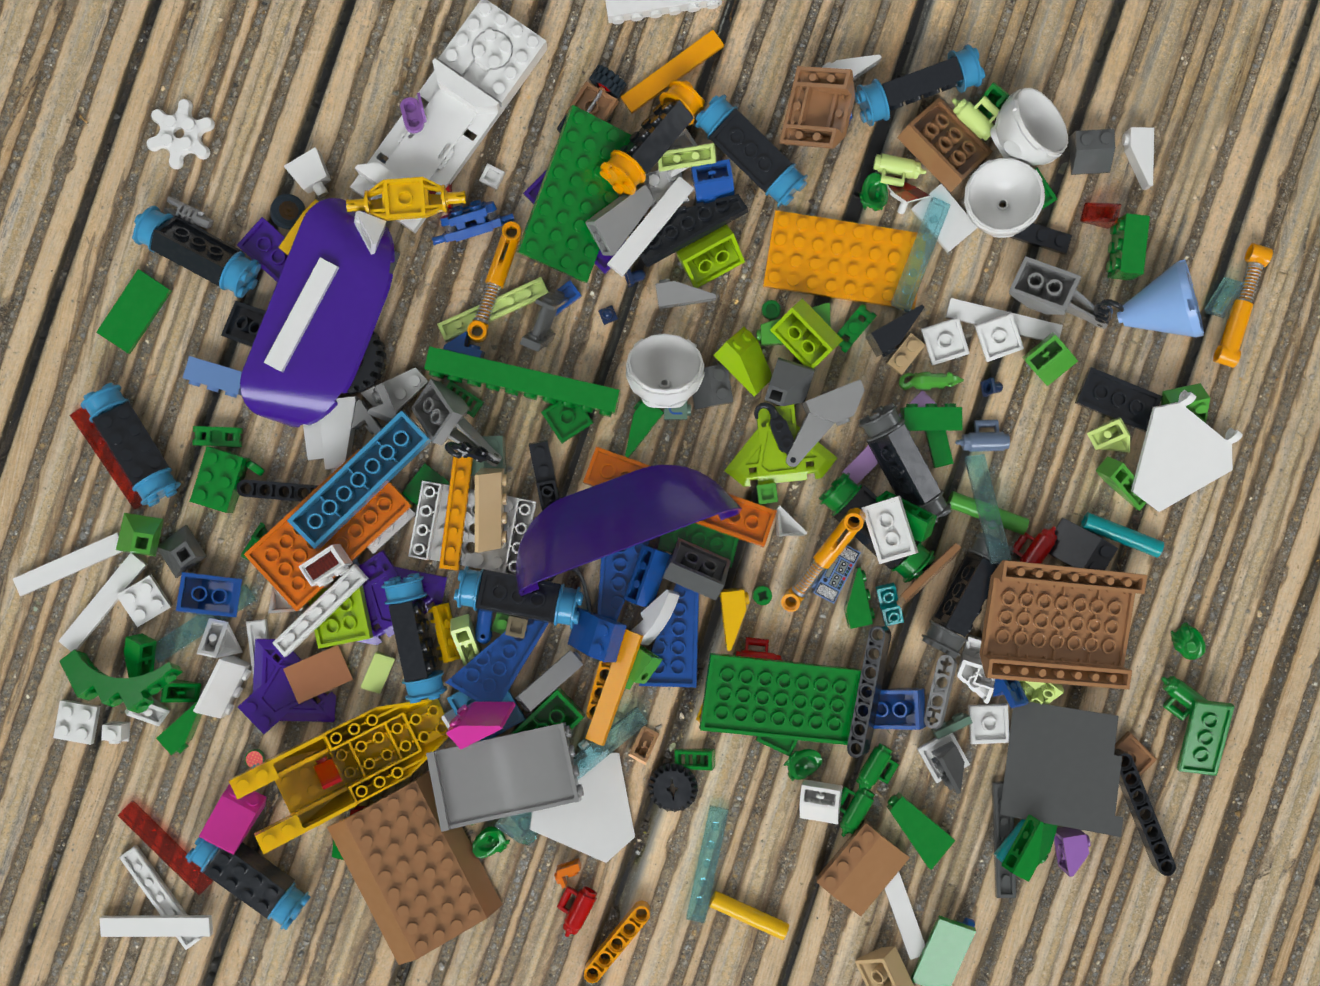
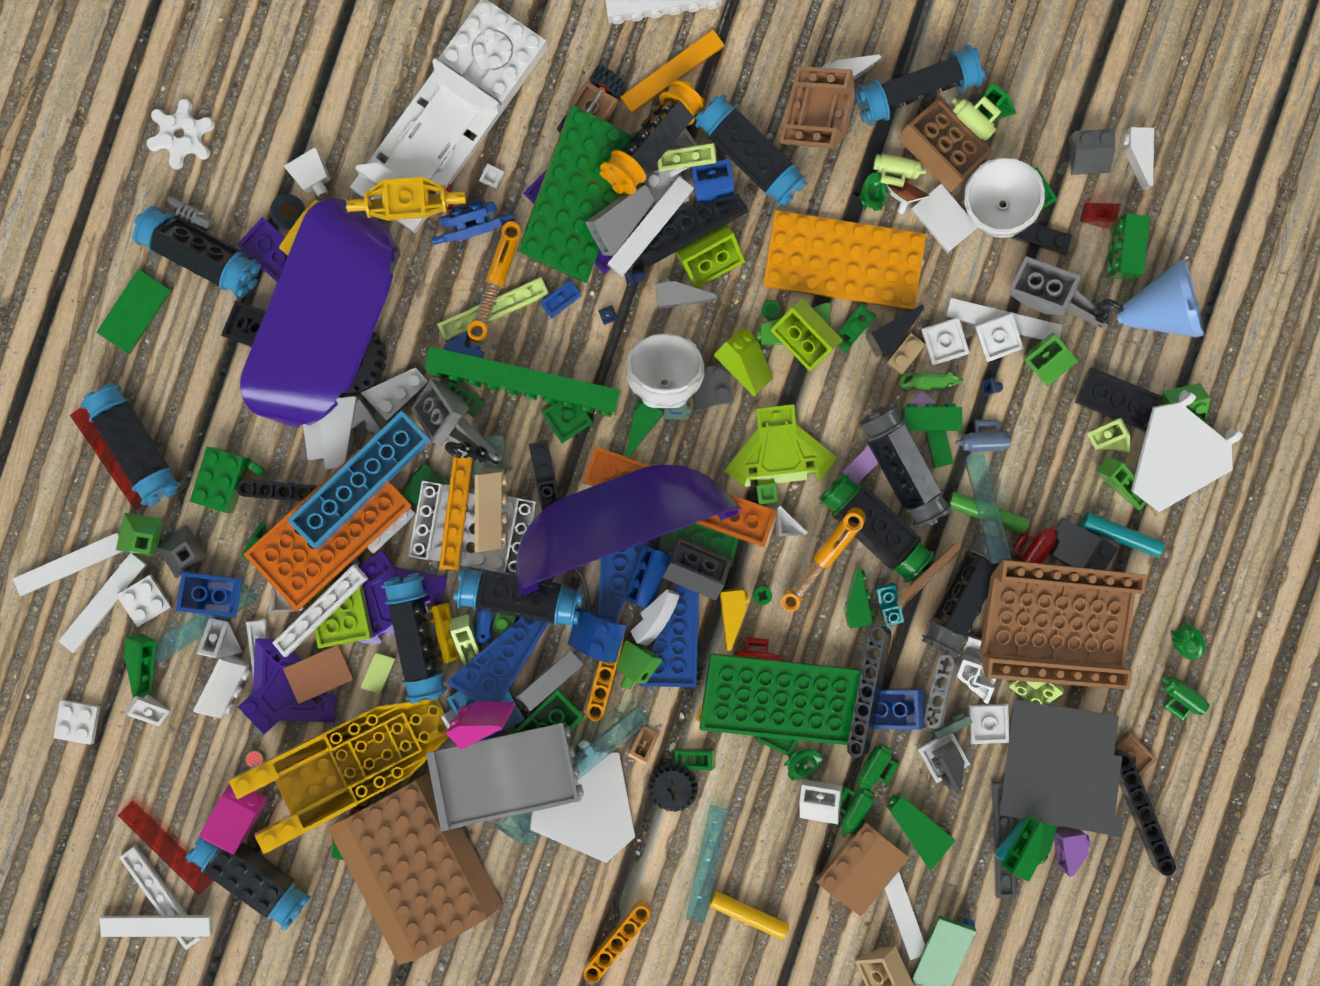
green arch [59,649,183,714] -> none
white brick [101,721,131,744] -> none
green slope [156,701,202,755] -> none
green slope [160,679,201,702] -> none
medium blue brick [183,356,242,398] -> none
green plate [192,426,243,447] -> none
white tile [264,258,339,372] -> none
white piece [299,544,353,587] -> none
red slope [313,756,342,790] -> none
white slope [354,211,386,255] -> none
light grey slope [367,383,397,422] -> none
medium lavender bracket [400,93,427,133] -> none
green hat [472,826,510,859] -> none
dark tan plate [505,616,528,639] -> none
dark grey fence [520,290,569,352] -> none
orange bracket [554,858,581,889] -> none
red piece [557,886,597,937] -> none
light orange tile [585,629,643,746] -> none
light grey slope [754,379,864,467] -> none
dark grey slope [765,357,815,406] -> none
brick [811,545,861,604] -> none
white plate [862,496,918,564] -> none
green slope [876,491,937,542] -> none
clear light blue tile [891,197,950,312] -> none
white rock [990,88,1068,166] -> none
blue slope [993,679,1029,708] -> none
tile [1177,699,1235,776] -> none
clear light blue plate [1204,277,1244,318] -> none
light orange piece [1213,243,1273,368] -> none

